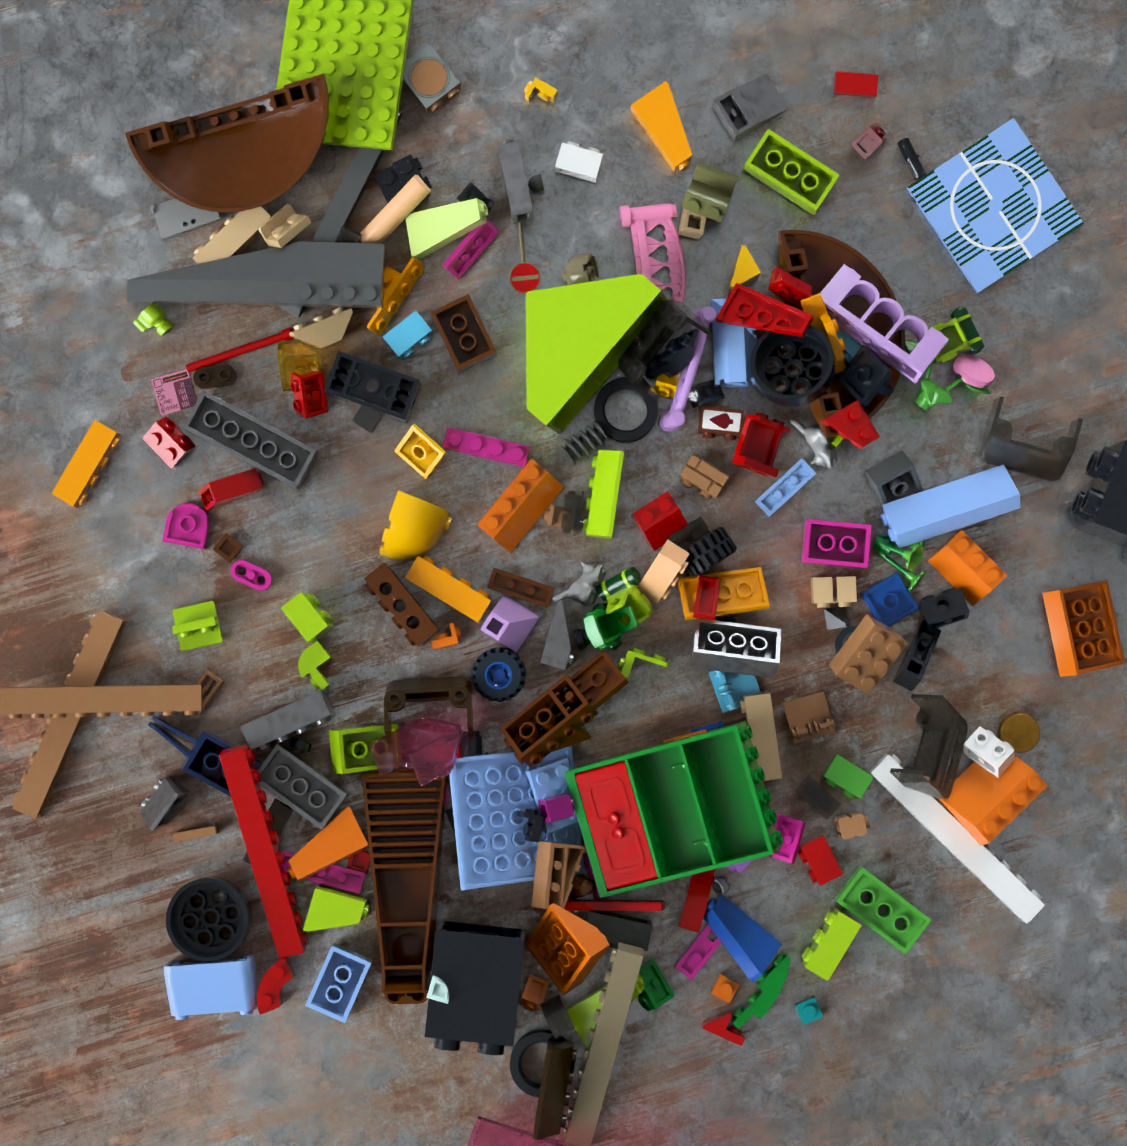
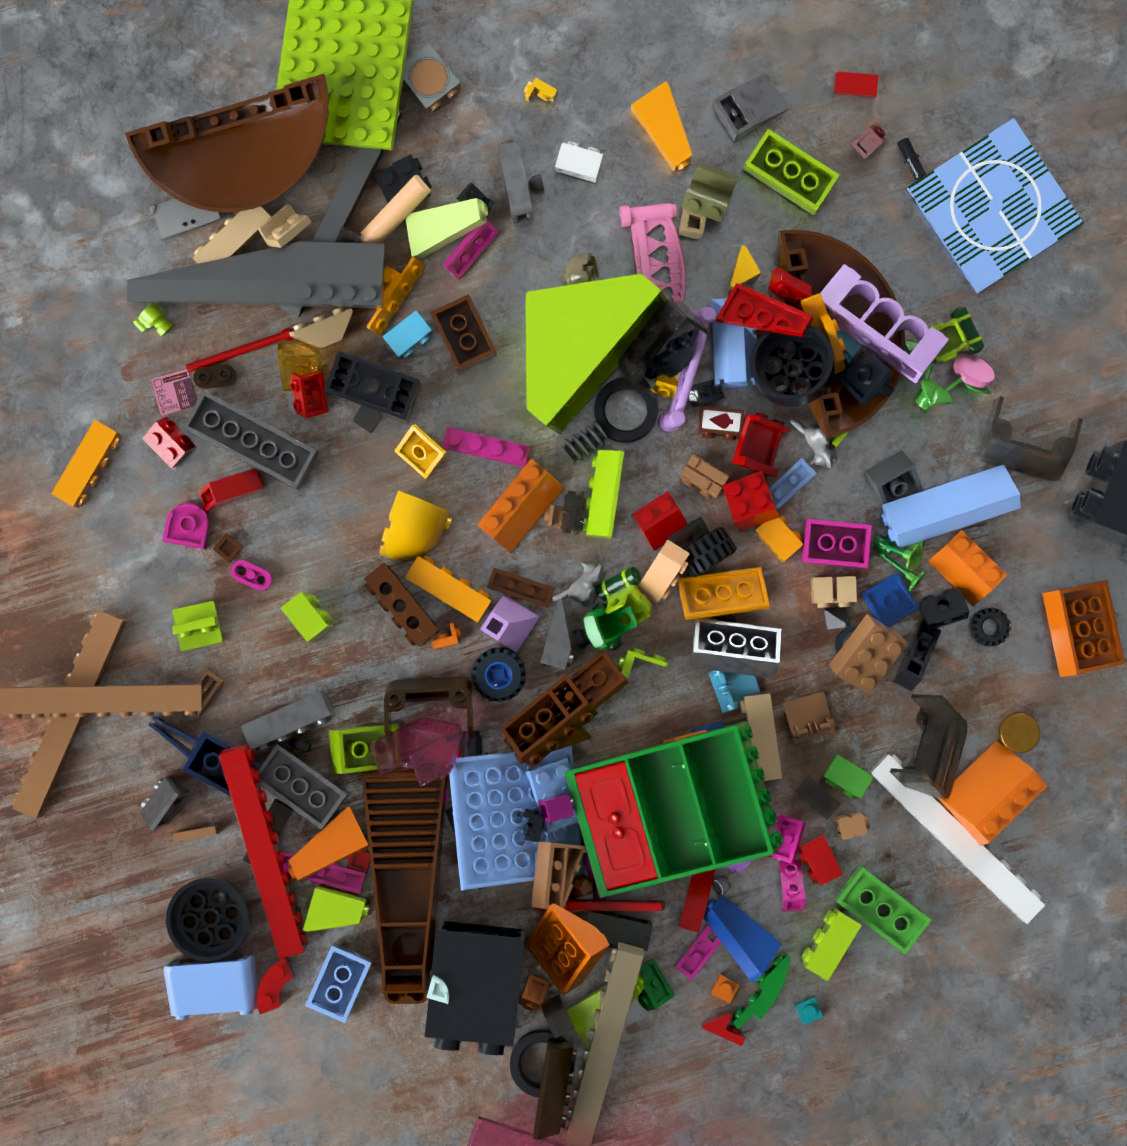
lime brick [298,640,332,690] -> none
piece [509,222,541,294] -> none
red tile [693,575,721,621] -> none
red wing [822,400,880,449] -> none
white brick [964,726,1015,778] -> none
none -> red brick [722,471,780,532]
none -> light orange brick [754,514,803,563]
none -> dark pink bracket [779,860,805,912]
none -> black tyre [970,608,1011,646]

